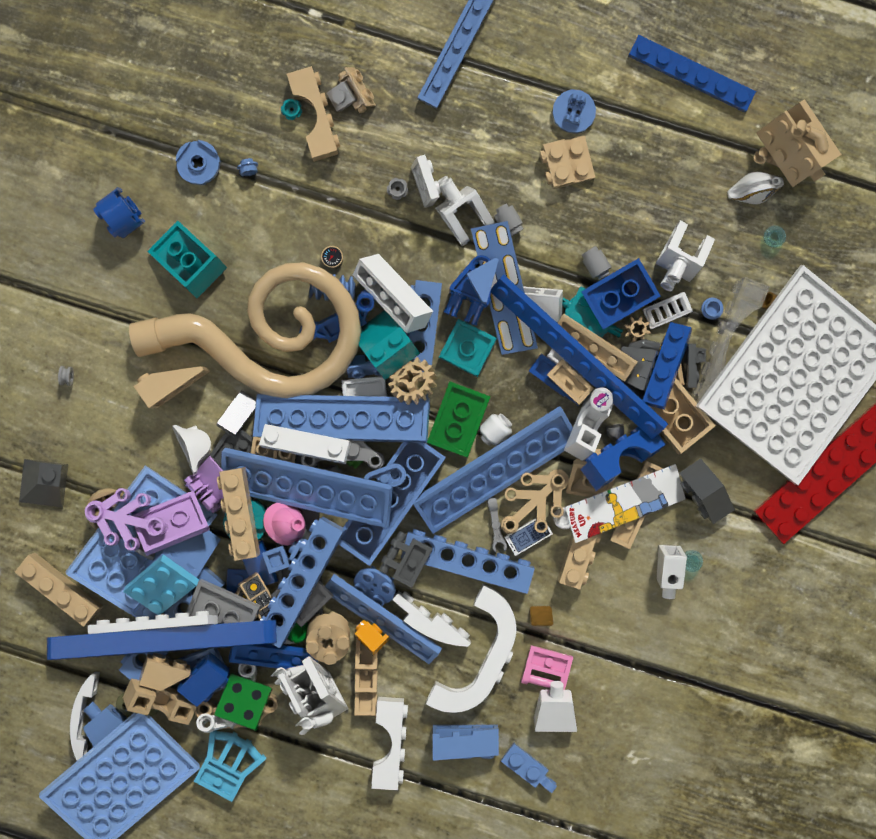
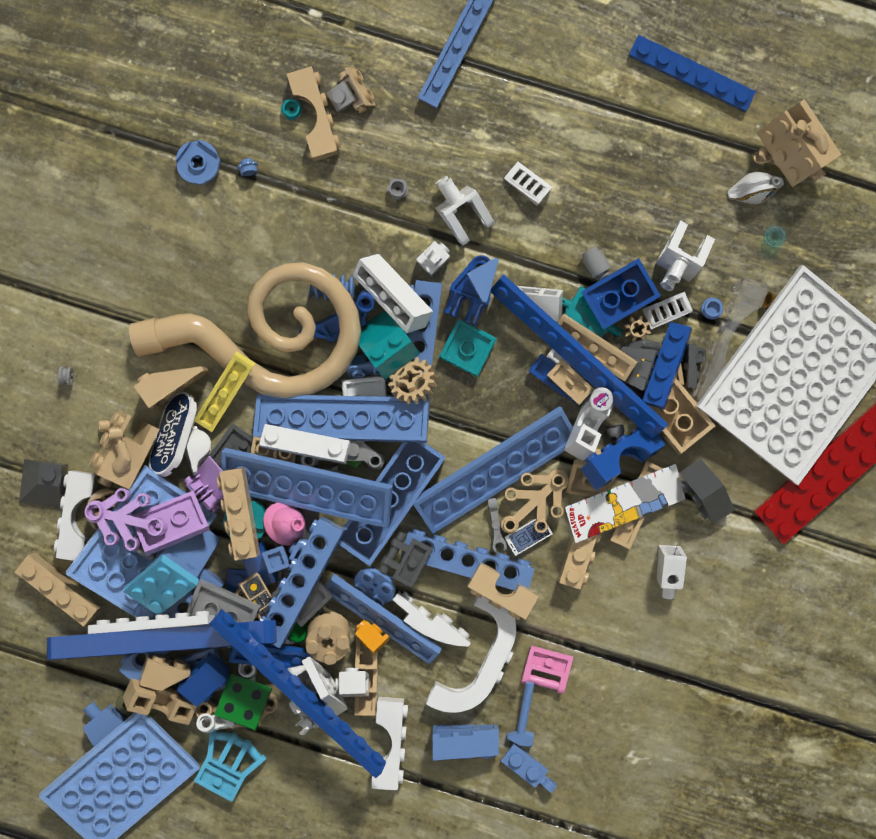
white slope [70,671,100,761] -> none
blue brick [93,187,145,238] -> none
teal slope [147,220,227,299] -> none
tile [216,390,256,438] -> none
black tile [321,246,343,268] -> none
medium blue plate [364,463,406,487] -> none
white plate [411,155,441,208] -> none
green plate [427,381,491,458] -> none
sticker [471,221,538,355] -> none
white head [480,414,512,446] -> none
light grey brick [494,203,524,237] -> none
pearl gold slope [530,606,553,626] -> none
white torso [534,681,577,732] -> none
tan plate [540,135,596,189] -> none
medium blue plate [552,89,596,133] -> none
white tile [553,507,571,529] -> none
clear light blue plate [685,550,703,572] -> none
none -> white arch [54,470,99,561]
none -> tan torso [89,409,160,490]
none -> tile [149,392,197,477]
none -> light yellow plate [194,352,256,432]
none -> blue plate [209,609,386,778]
none -> white brick [336,668,369,697]
none -> white brick [416,241,450,277]
none -> tan arch [467,562,539,620]
none -> white slope [504,162,552,206]
none -> medium blue piece [507,681,535,747]

